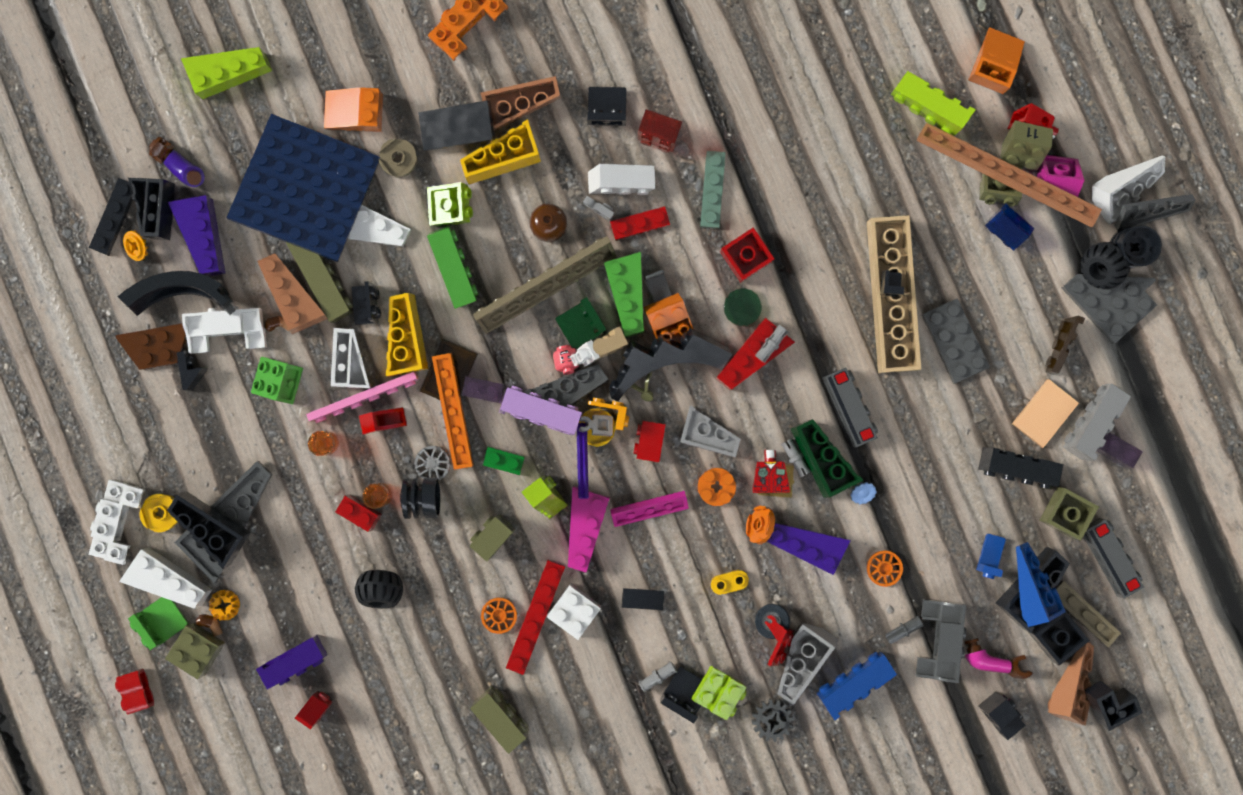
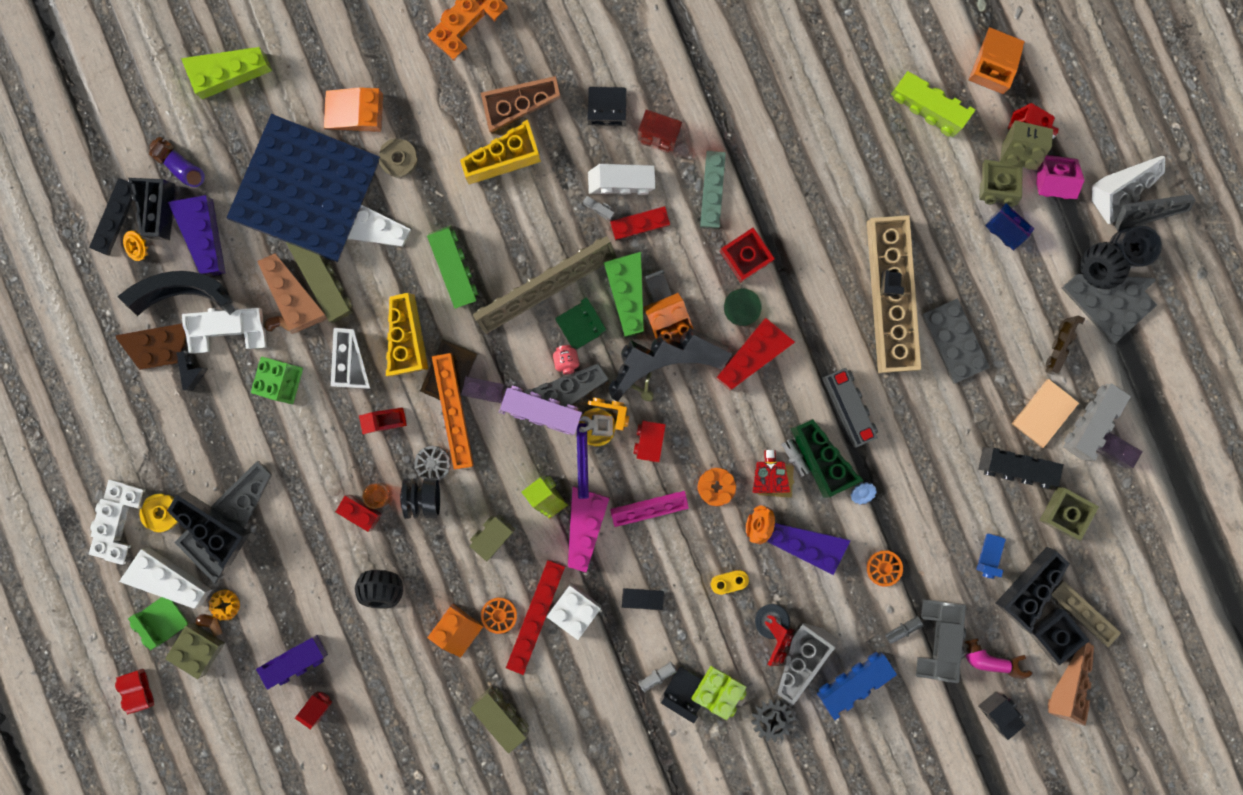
bright pink plate [306,372,419,423] -> none
clear orange wheel [308,431,339,456] -> none
black bracket [351,281,381,325] -> none
black tile [418,100,495,151] -> none
lime plate [427,182,473,226] -> none
green plate [483,447,525,475] -> none
reddish brown cylinder [529,203,567,242] -> none
hips [570,327,628,367] -> none
light grey wing [680,405,741,458] -> none
light grey pin [755,325,789,363] -> none
nougat plate [917,123,1102,227] -> none
blue wedge [1016,542,1066,627] -> none
dark grey brick [1083,518,1144,599] -> none
black brick [1084,681,1143,731] -> none
none -> orange slope [427,604,484,658]

